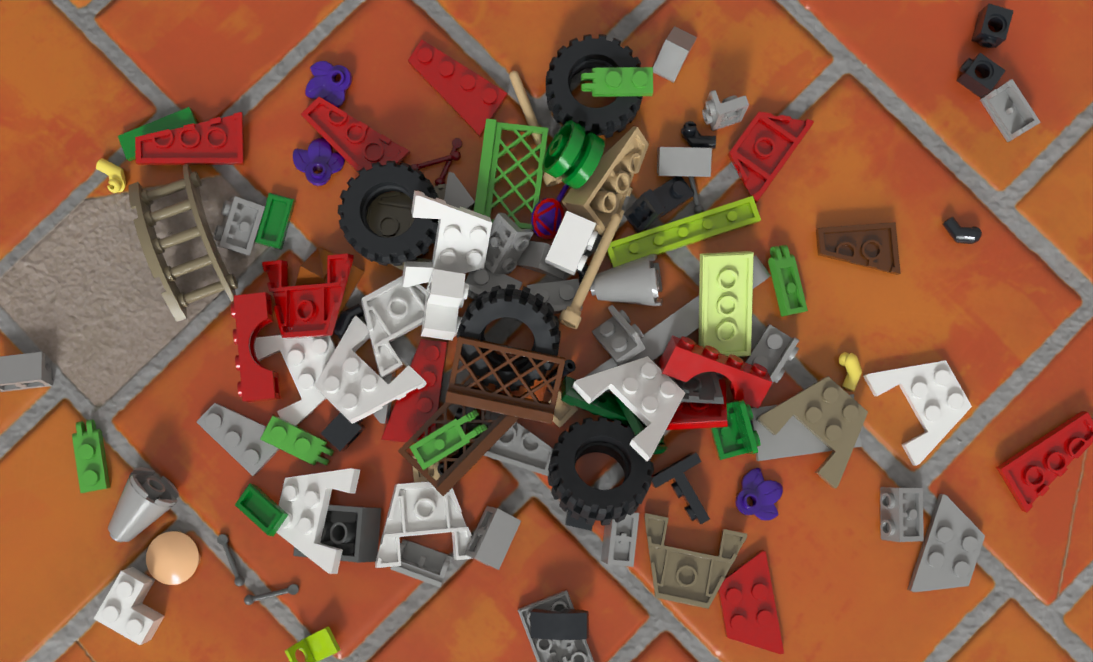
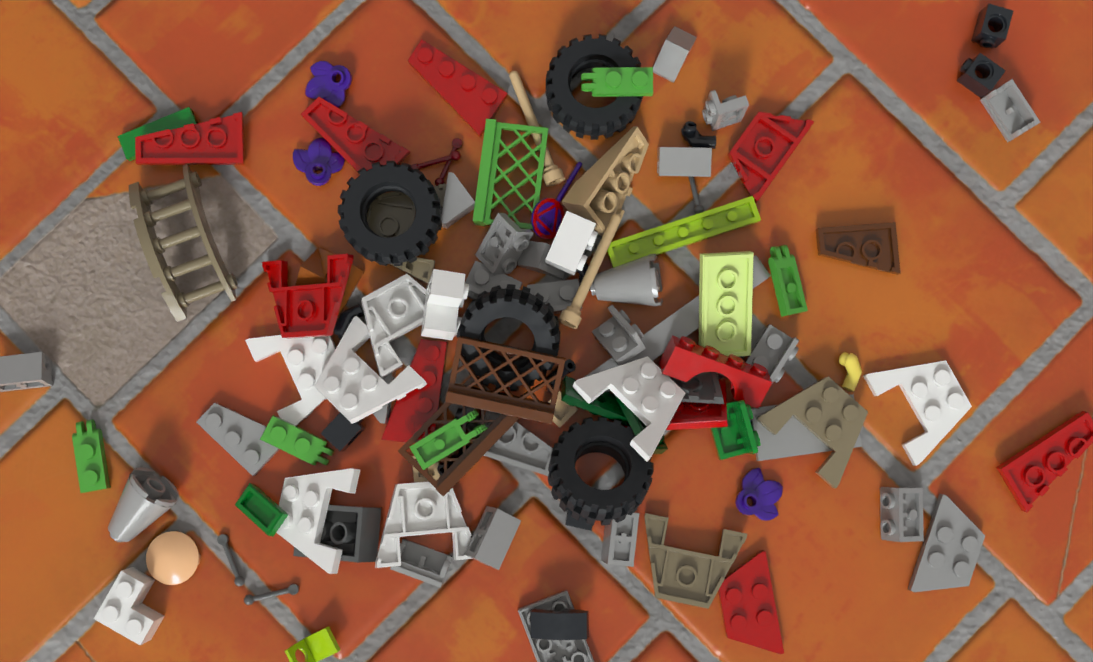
light yellow arm [96,158,126,193] -> none
light grey bracket [213,196,265,256] -> none
red arch [231,292,281,402] -> none
green tile [255,193,296,250] -> none
white wing [402,191,492,287] -> none
green wheel [542,120,605,189] -> none
black bracket [624,176,695,233] -> none
black bracket [651,452,710,524] -> none
black arm [942,217,982,244] -> none

